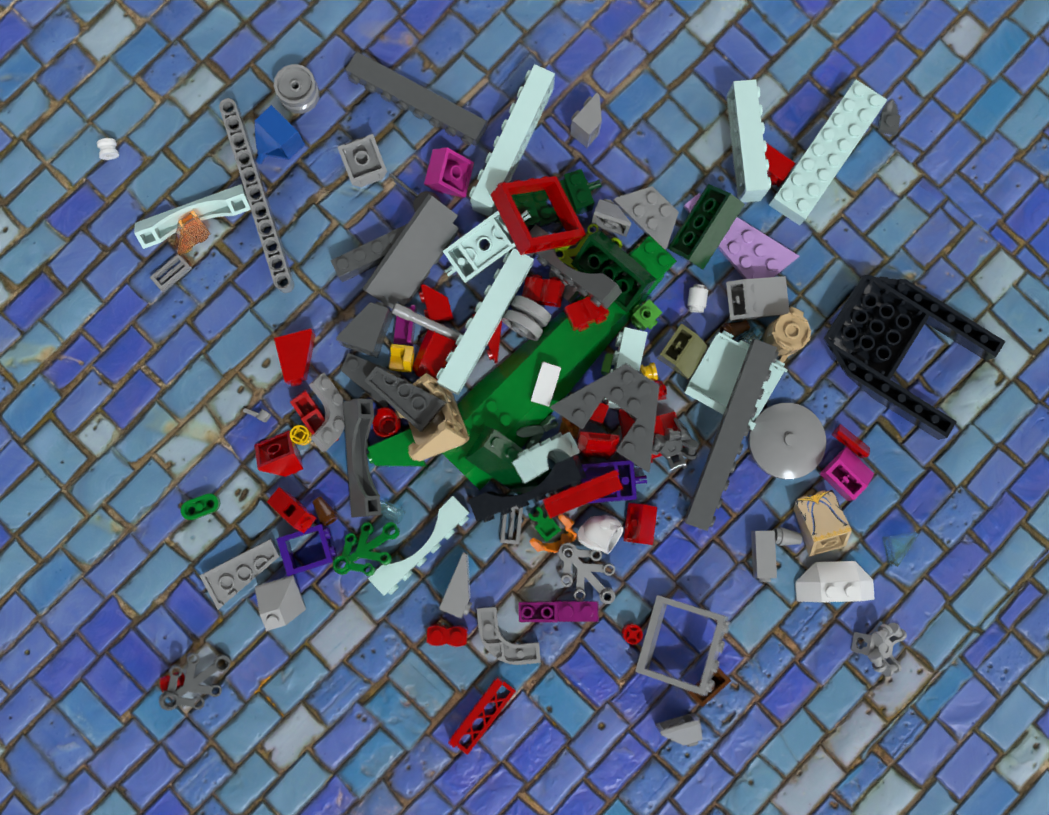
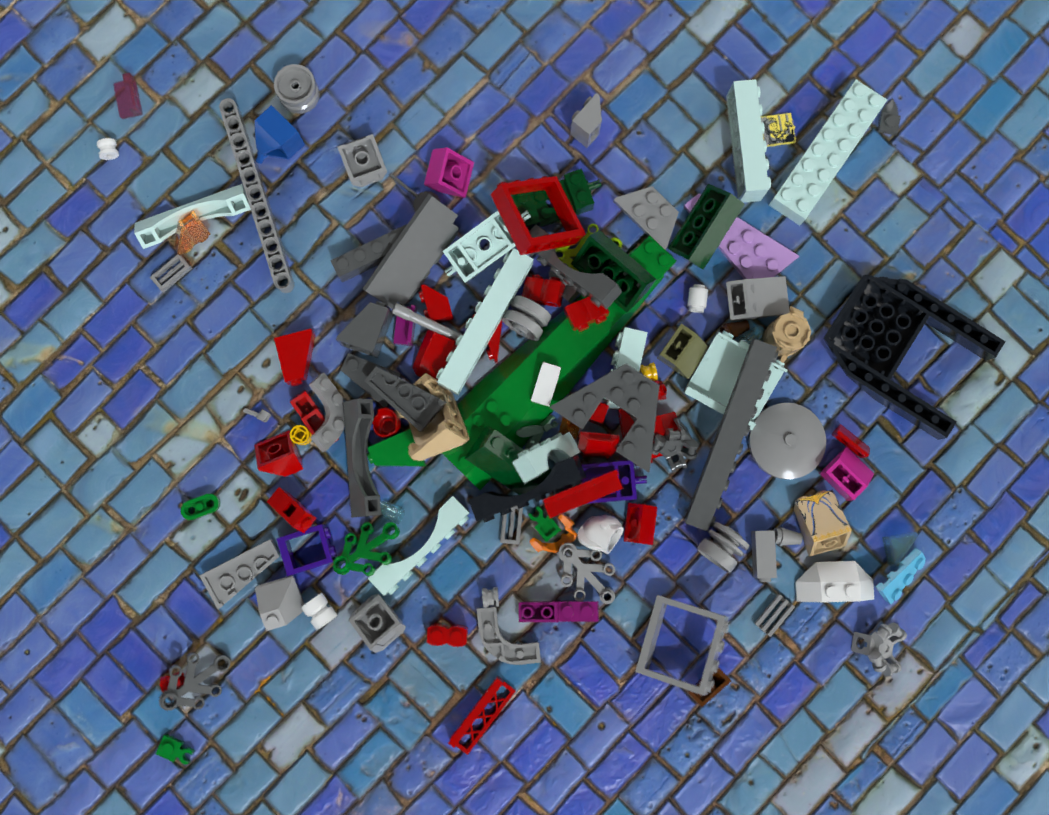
reddish brown cone [312,496,338,526] -> none
dark grey brick [346,51,487,146] -> none
yellow panel [389,344,414,373] -> none
light grey slope [439,552,472,618] -> none
light aqua brick [469,64,555,217] -> none
light grey slope [591,199,631,237] -> none
bright green tile [601,353,613,375] -> none
red wheel [622,623,643,645] -> none
bright green brick [630,299,663,331] -> none
light grey slope [655,713,703,747] -> none
red slope [765,143,796,187] -> none
none -> clear pink panel [113,73,143,119]
none -> green plate [156,734,195,765]
none -> white wheel [301,593,338,631]
none -> light grey slope [348,593,406,653]
none -> light grey wheel [482,587,499,608]
none -> light grey wheel [696,522,750,573]
none -> light grey tile [754,594,795,637]
none -> piece [761,113,796,147]
none -> medium azure wing [876,548,926,604]

